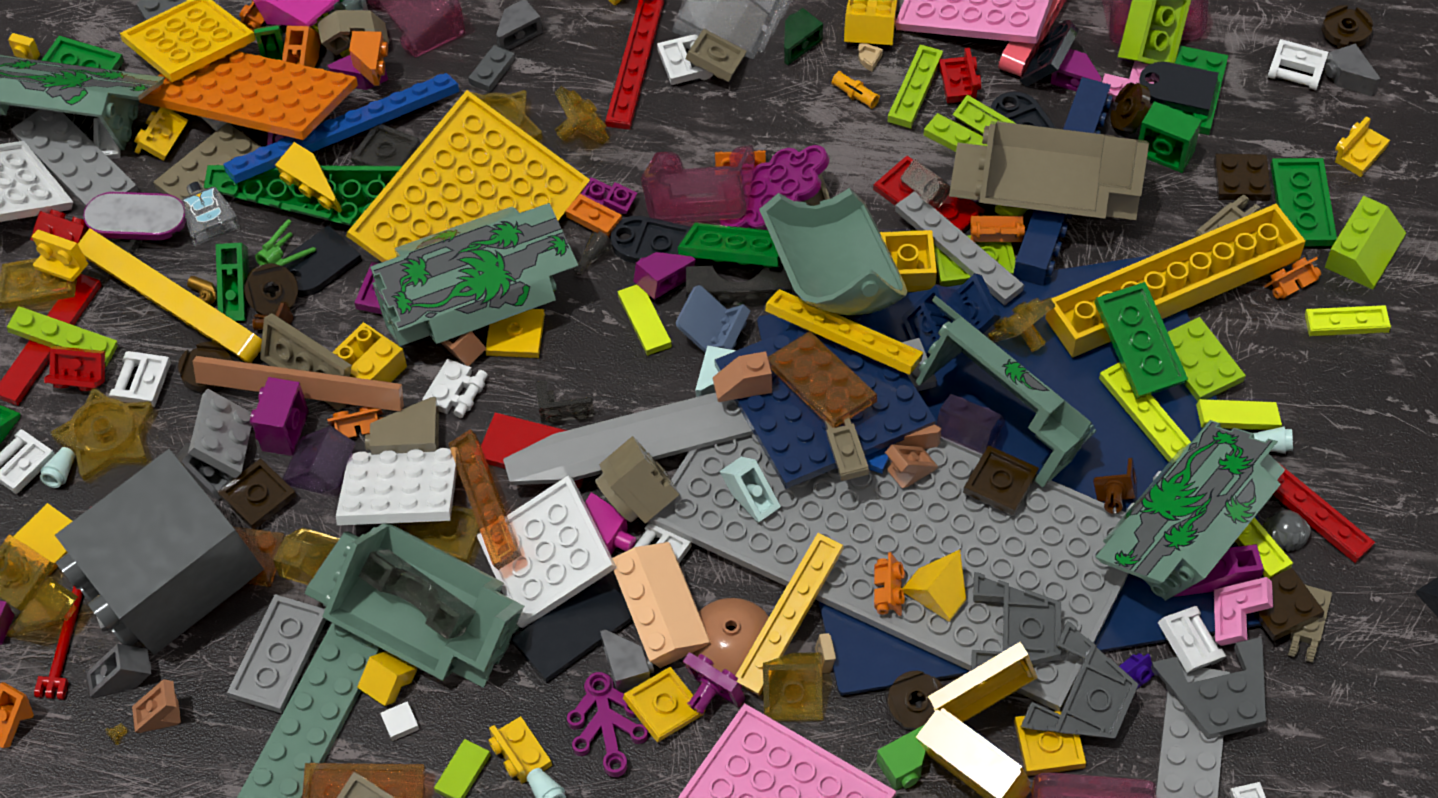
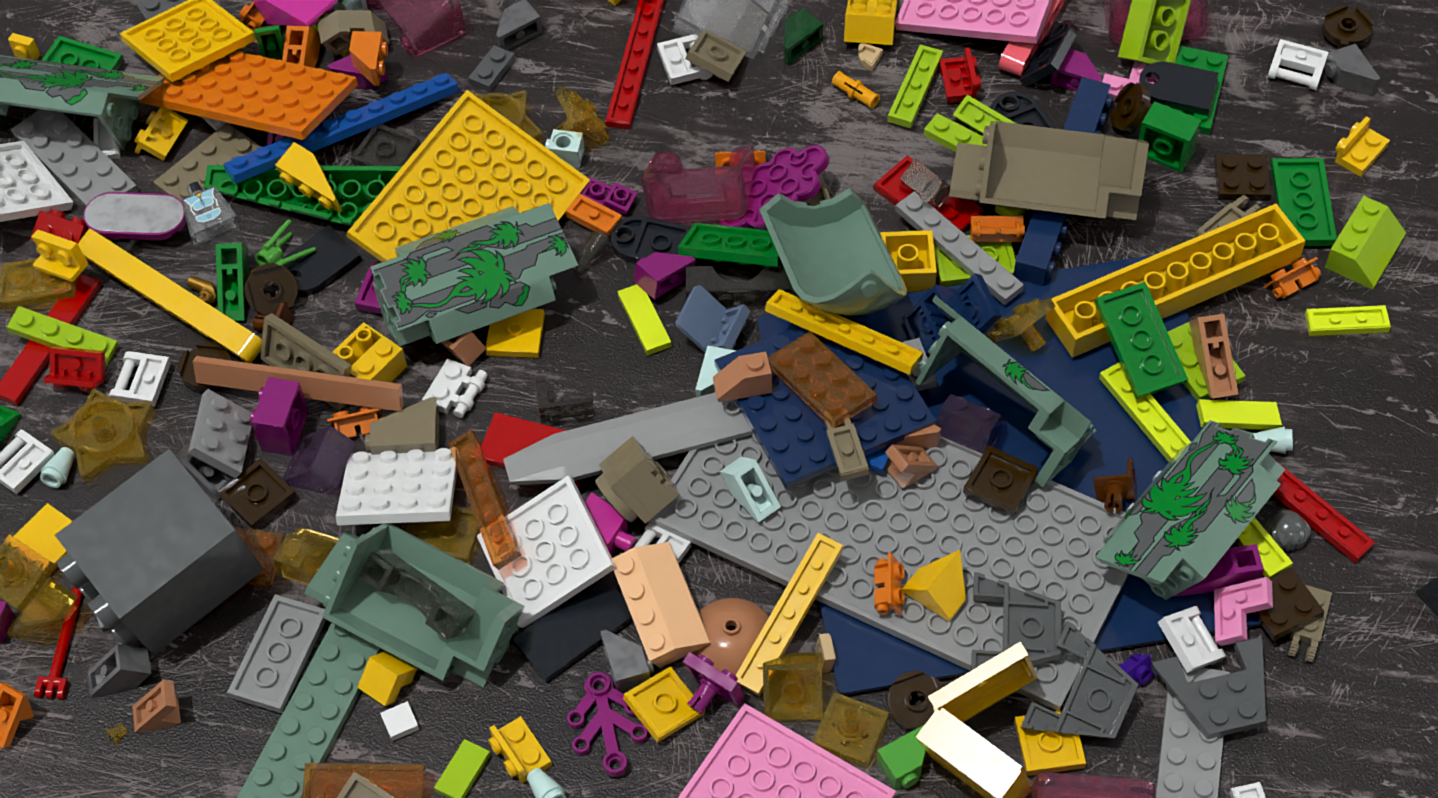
none -> light aqua brick [545,129,585,168]
none -> clear yellow plate [812,692,889,767]
none -> nougat slope [1189,314,1238,399]

